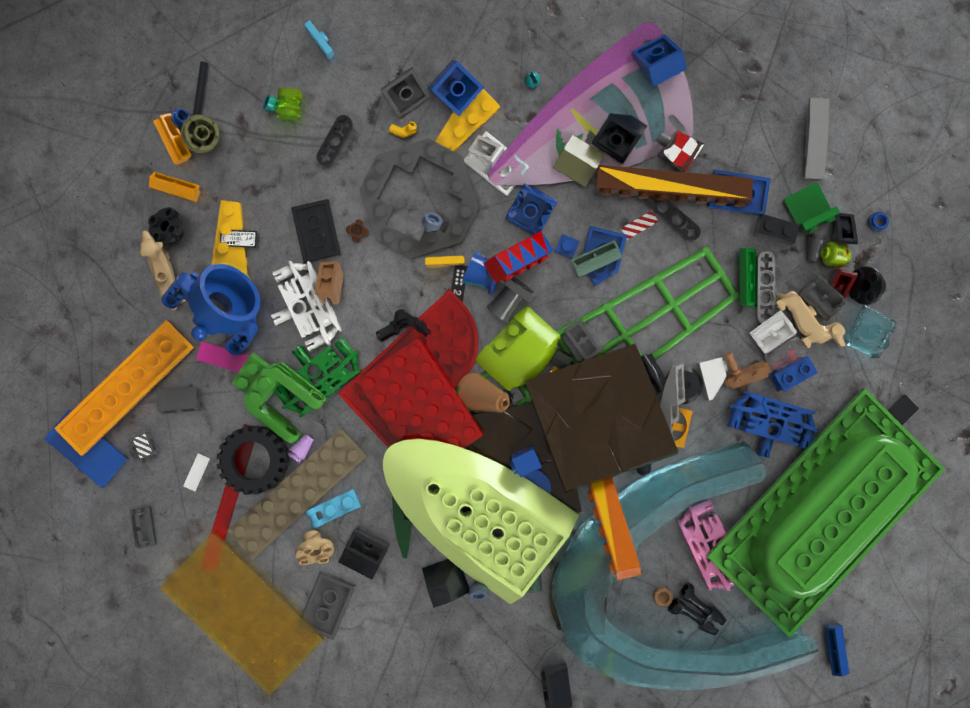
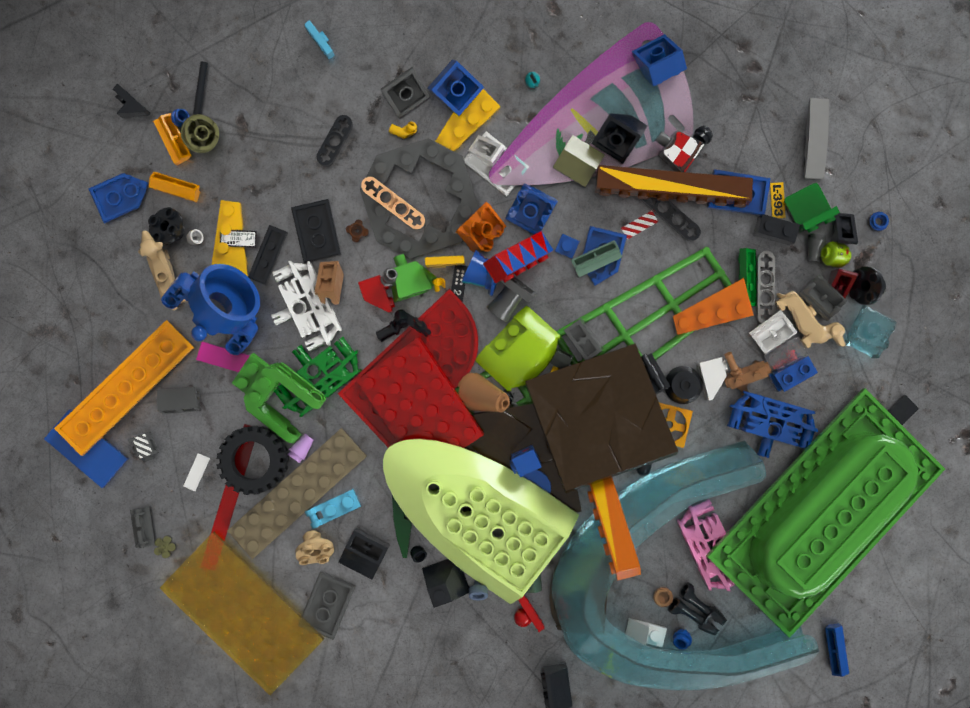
teal hinge [263,95,279,111] -> none
clear neon green wheel [276,88,303,120] -> none
sand blue tile [422,212,443,232] -> none
light grey slope [660,363,685,436] -> none
none -> blue tile [88,173,149,224]
none -> black slope [112,84,151,118]
none -> olive plant [154,536,176,558]
none -> white hinge [186,229,203,245]
none -> black tile [248,225,288,285]
none -> red slope [358,275,395,313]
none -> light nougat beam [361,177,425,229]
none -> bright green torso [381,254,445,303]
none -> black hinge [410,545,427,563]
none -> orange slope [455,202,506,253]
none -> red tile [514,594,545,632]
none -> white slope [624,618,667,647]
none -> orange wing [673,278,754,335]
none -> blue plate [673,629,692,650]
none -> black plate [693,126,713,145]
none -> yellow sticker [770,182,786,218]

